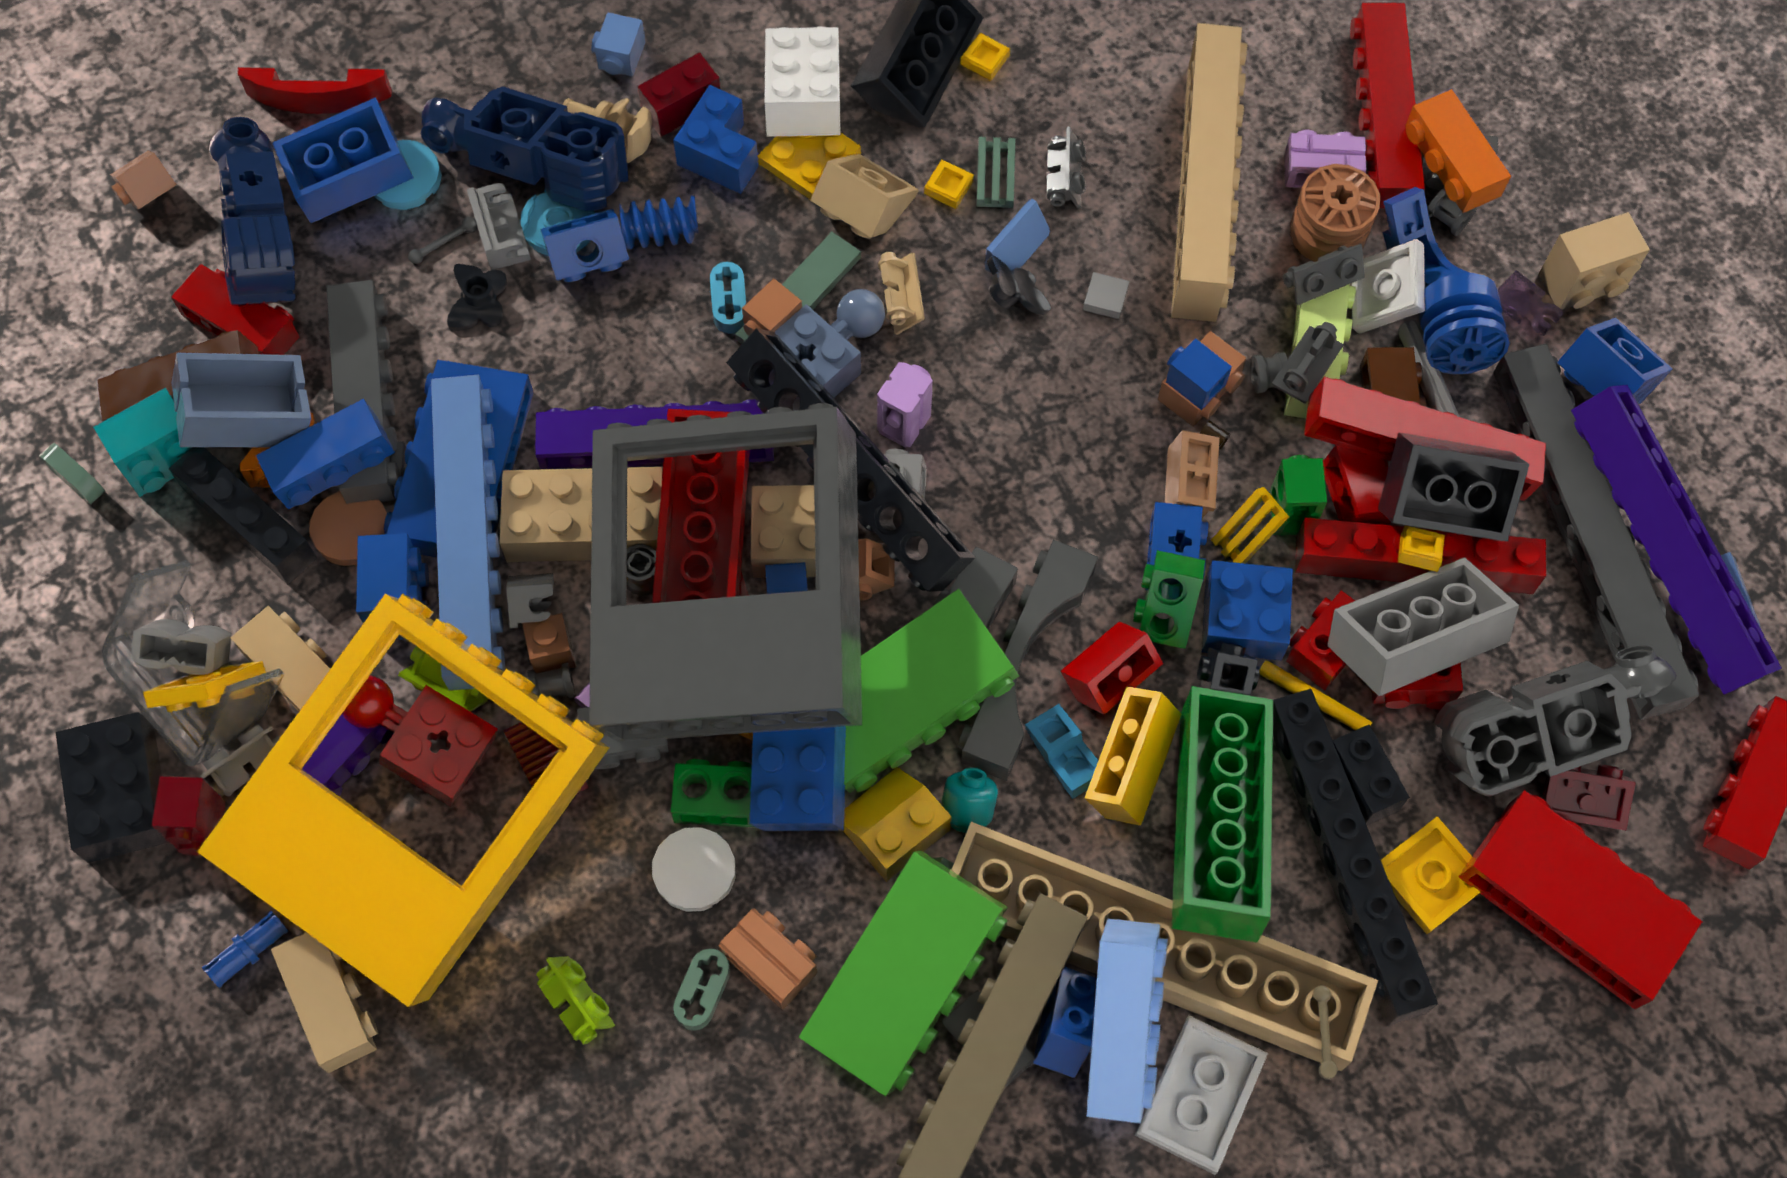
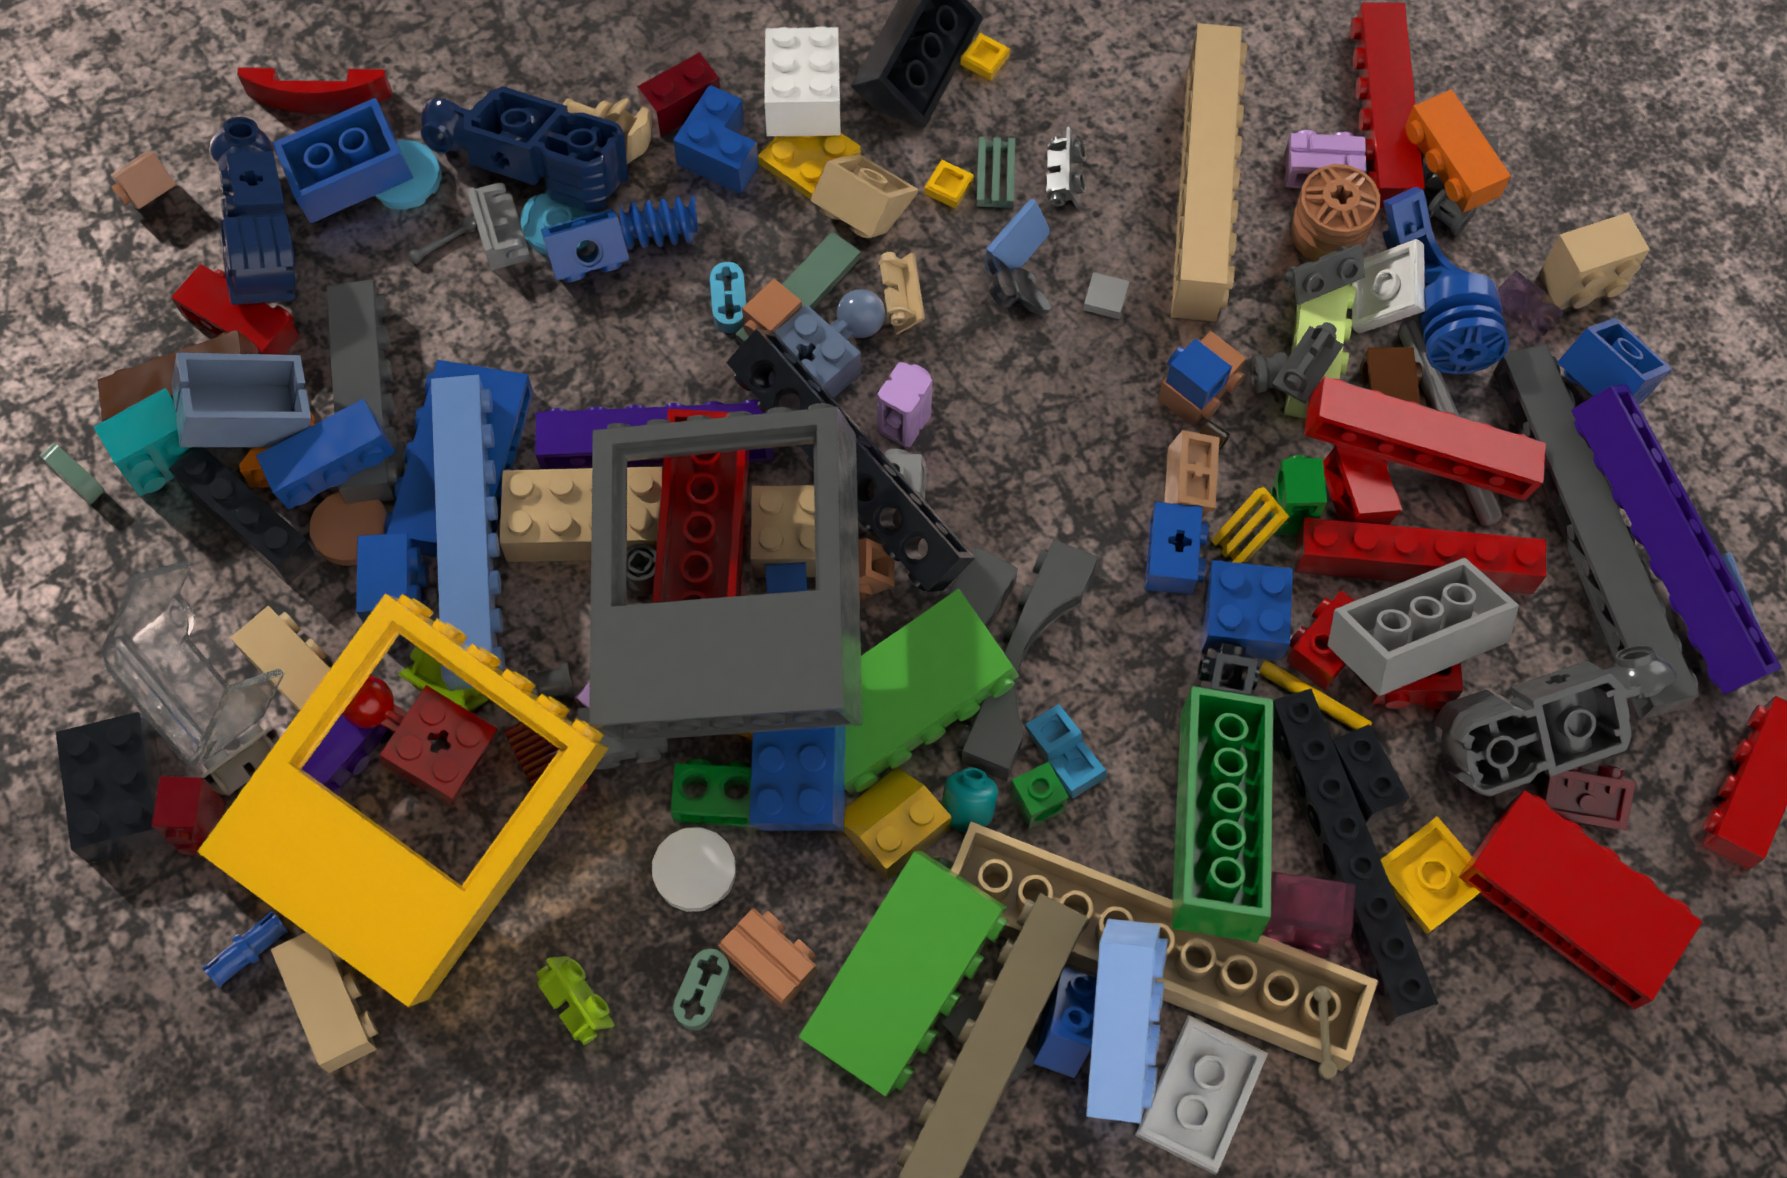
light grey brick [131,619,232,675] -> none
yellow plate [143,661,267,712] -> none
black animal [447,264,507,331] -> none
dark grey hinge [506,573,554,628] -> none
nougat brick [522,613,576,673] -> none
medium blue brick [591,12,646,77] -> none
red brick [1060,621,1164,714] -> none
yellow brick [1084,687,1182,826] -> none
green brick [1133,550,1205,649] -> none
black brick [1378,432,1530,542] -> none
yellow tile [1398,525,1445,572] -> none
none -> green brick [1009,762,1069,830]
none -> clear pink brick [1262,871,1356,959]

